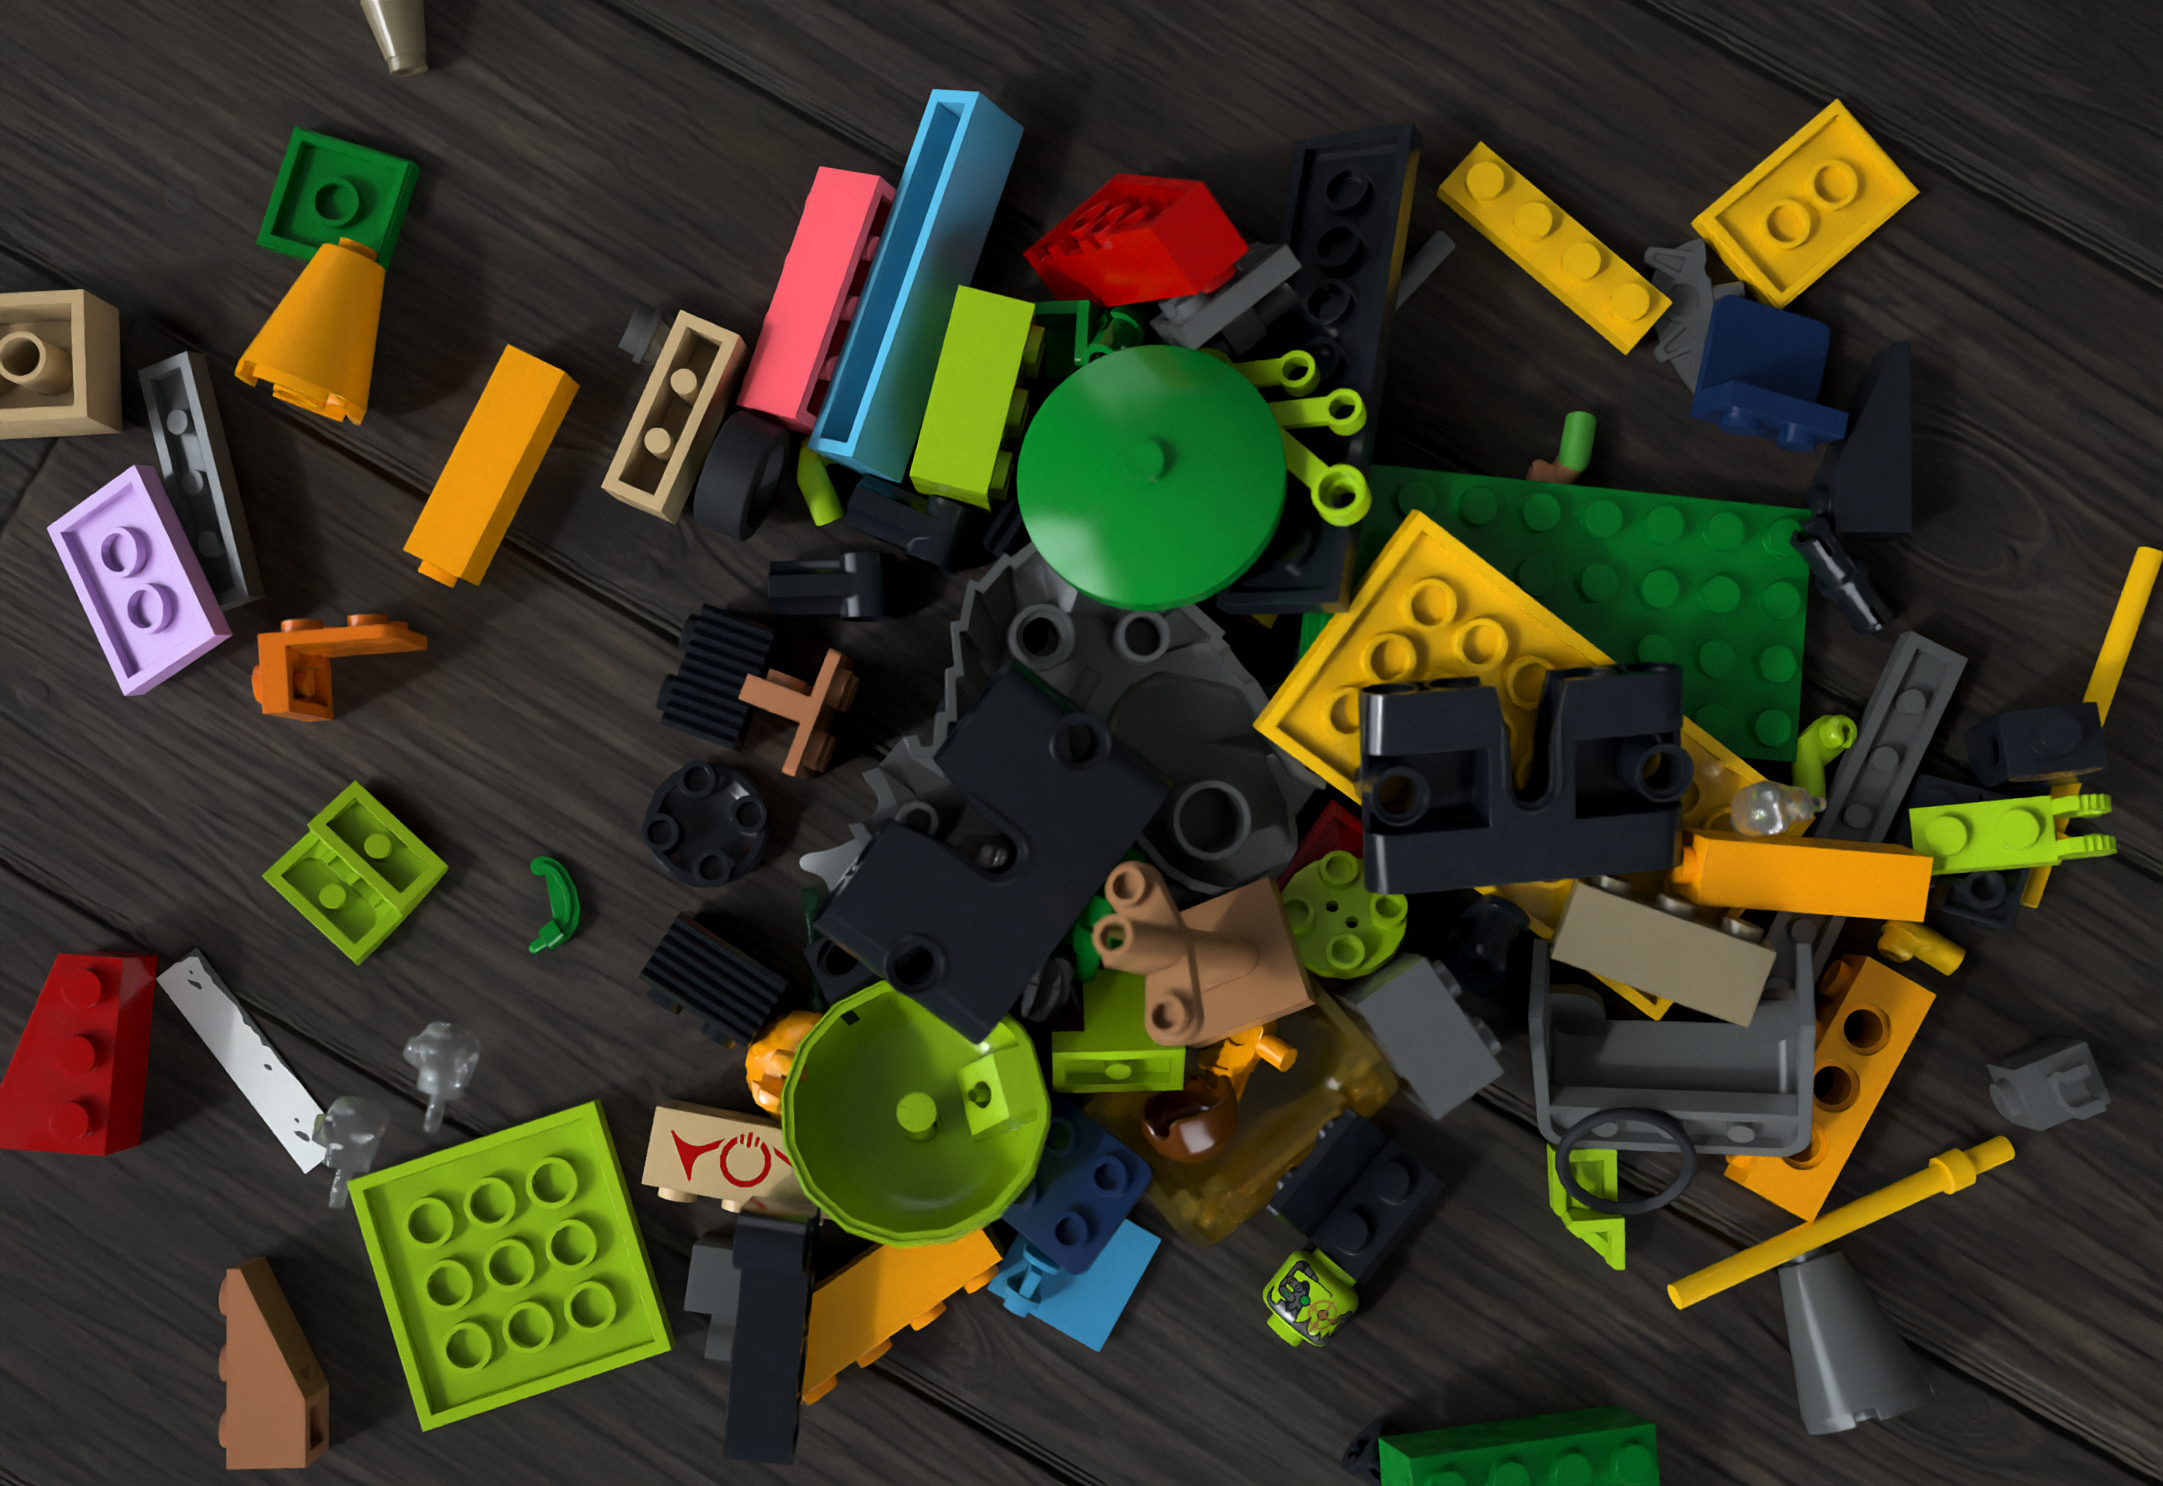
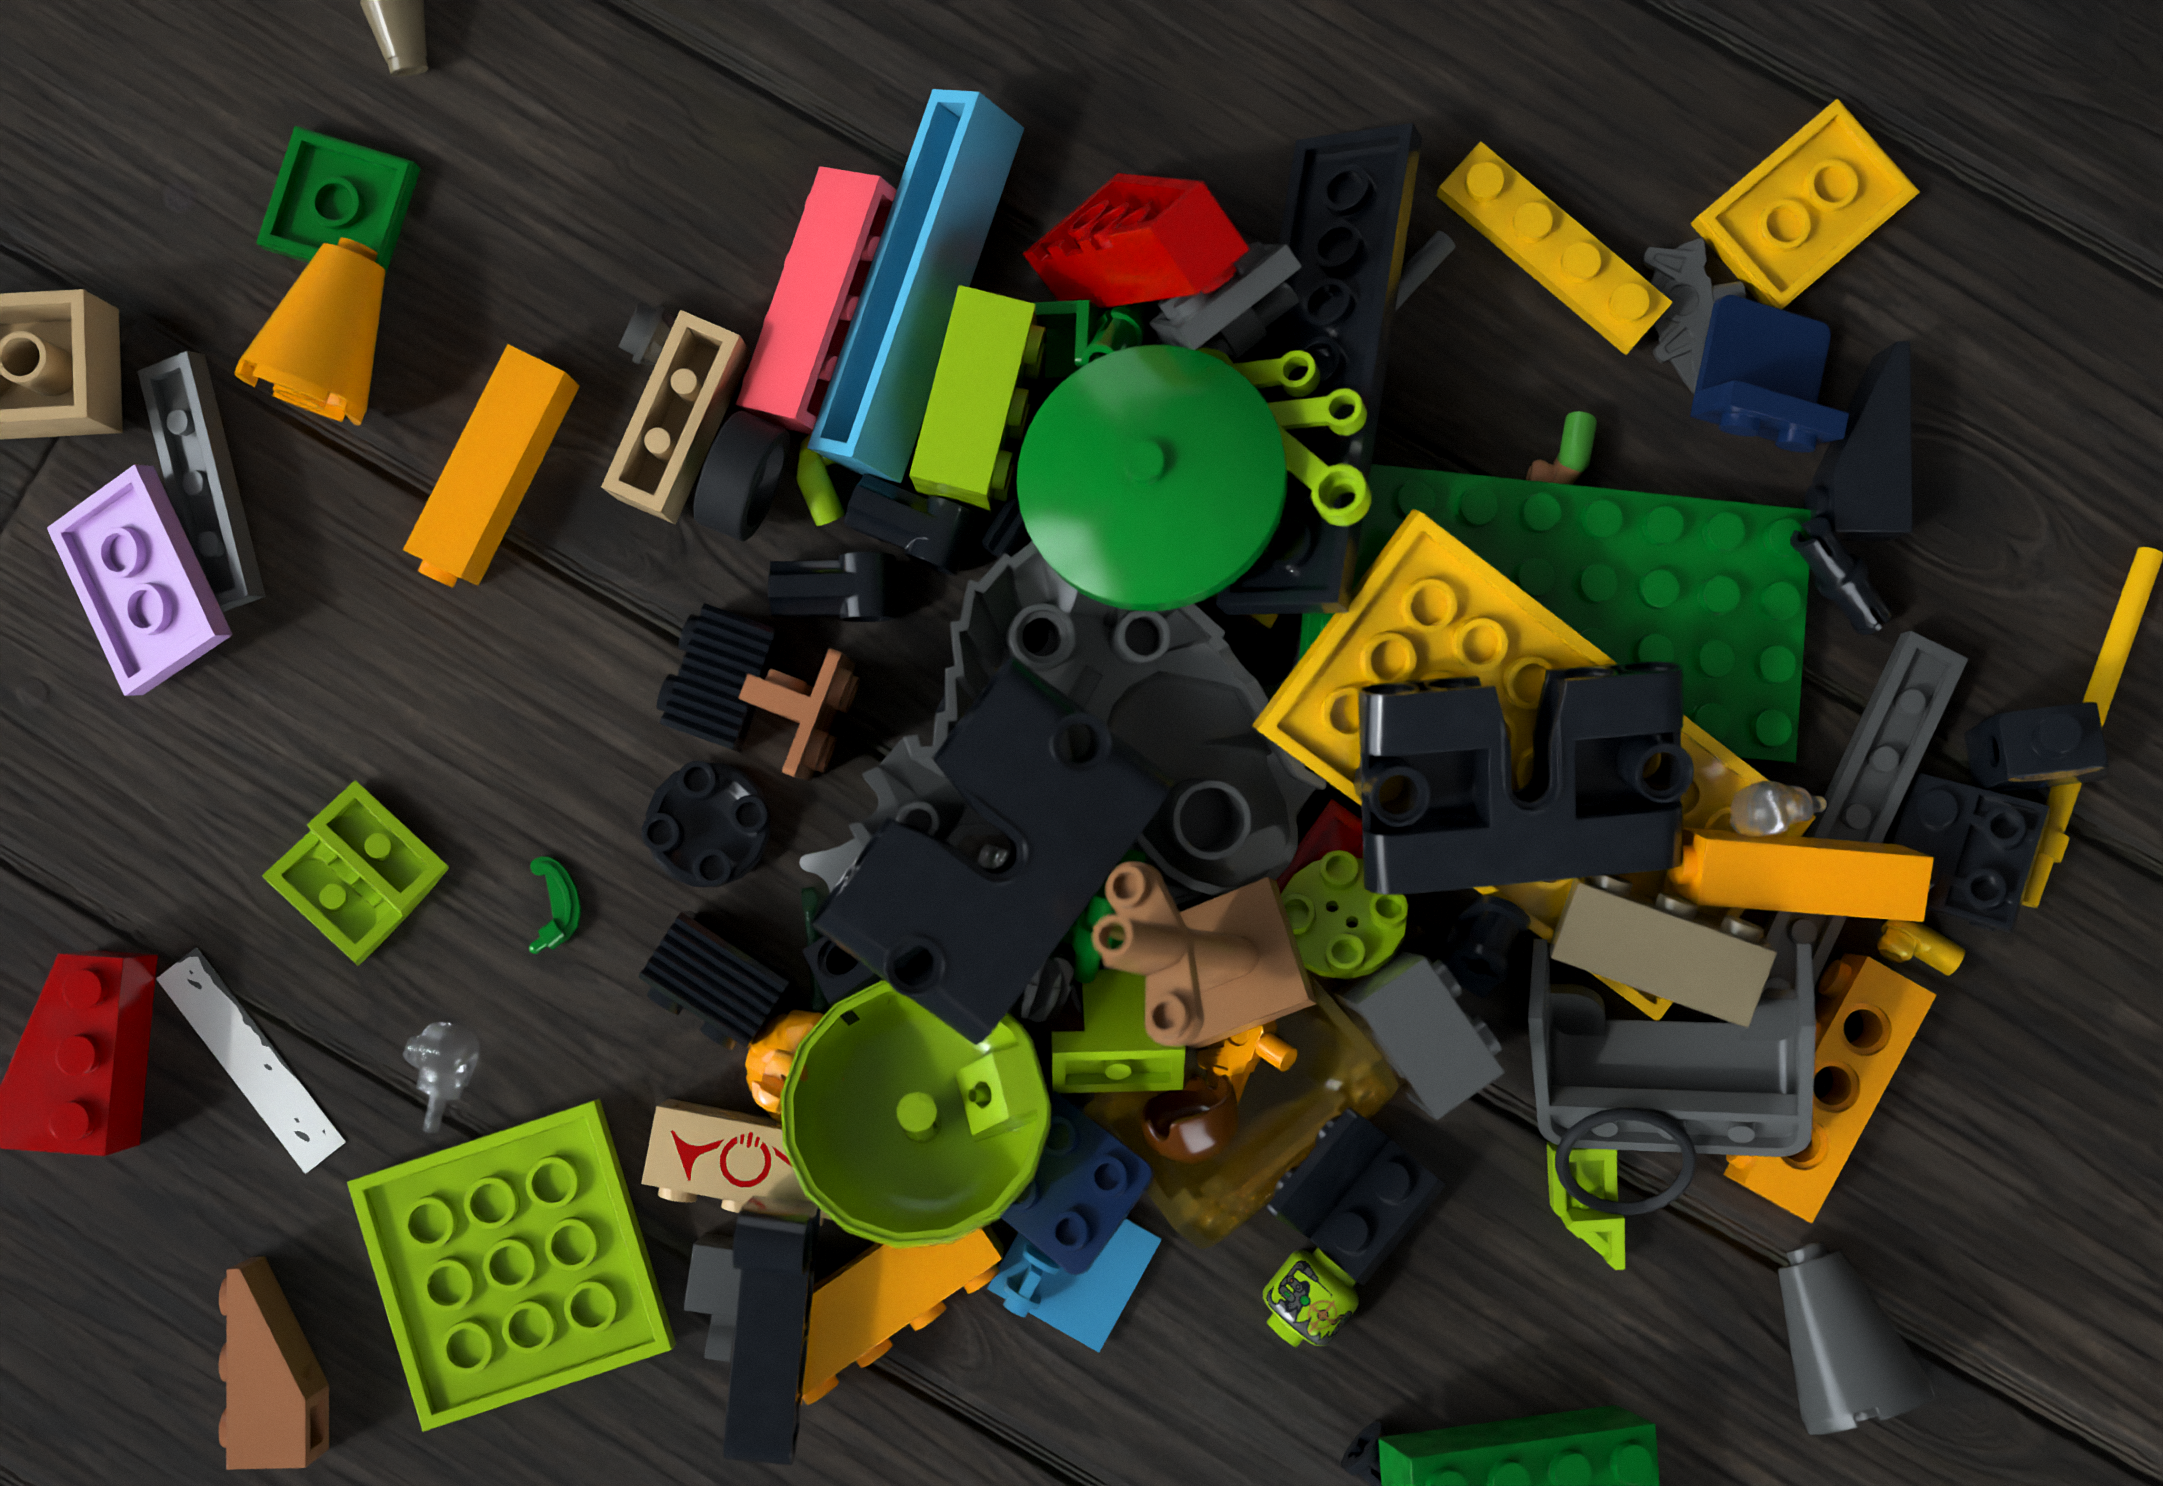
orange bracket [252,614,428,722] -> none
clear piece [312,1096,390,1208] -> none
yellow bar [1667,1135,2015,1310] -> none
lime arm [1790,714,1857,803] -> none
lime hinge [1909,794,2117,875] -> none
dark grey brick [1986,1036,2111,1131] -> none

